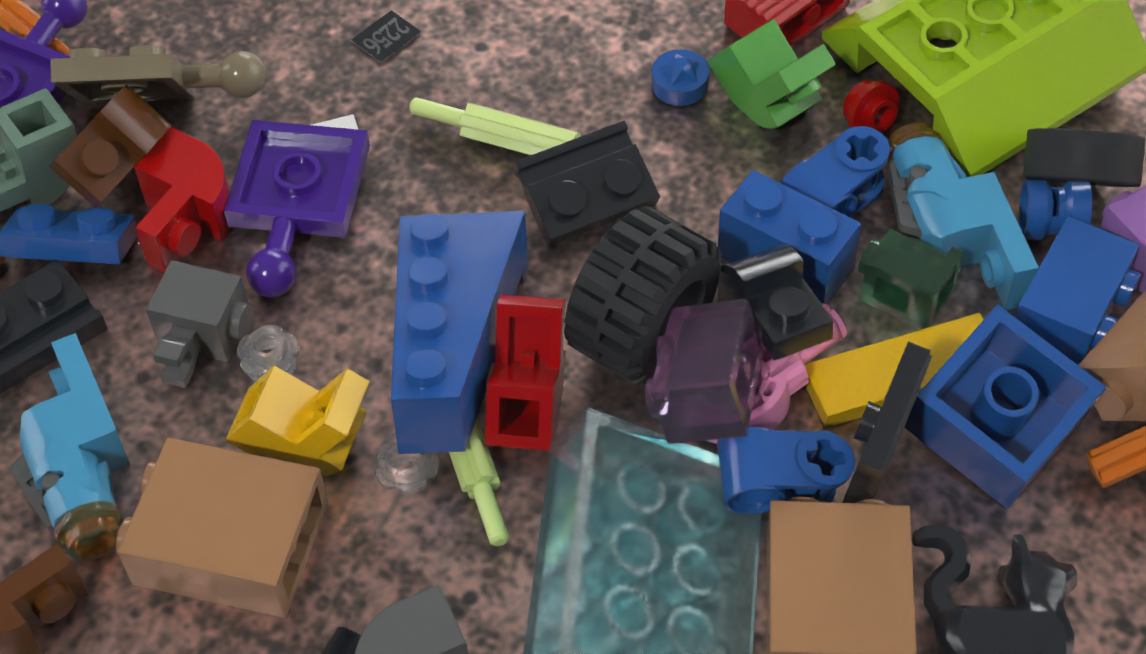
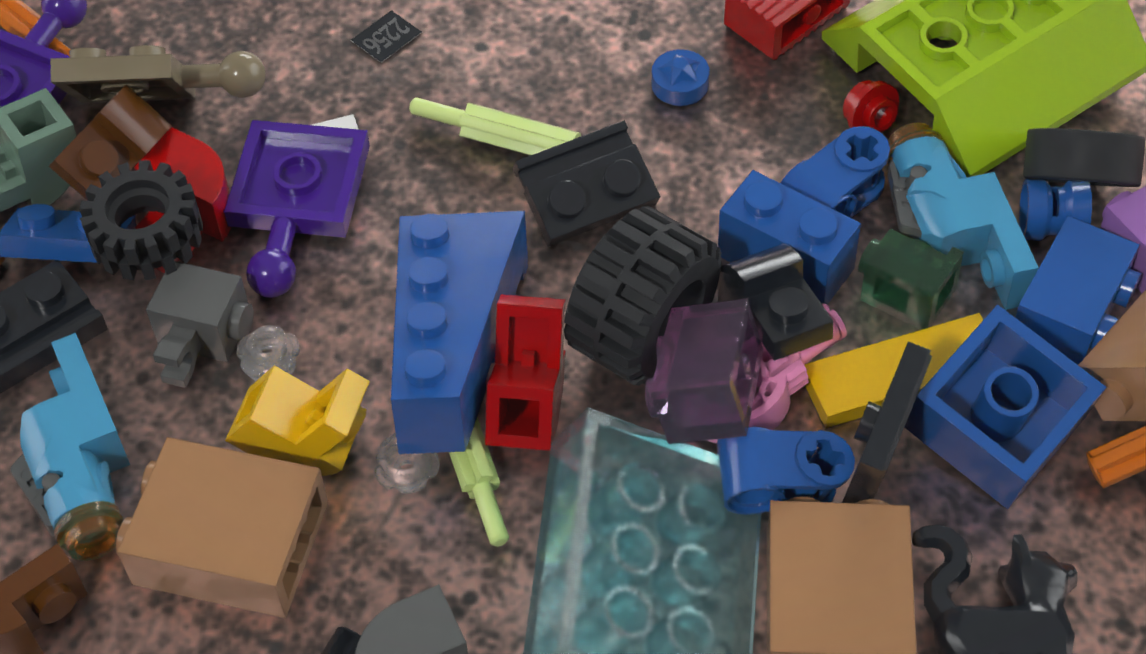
bright green brick [707,19,836,129] -> none
none -> black tyre [79,160,203,281]

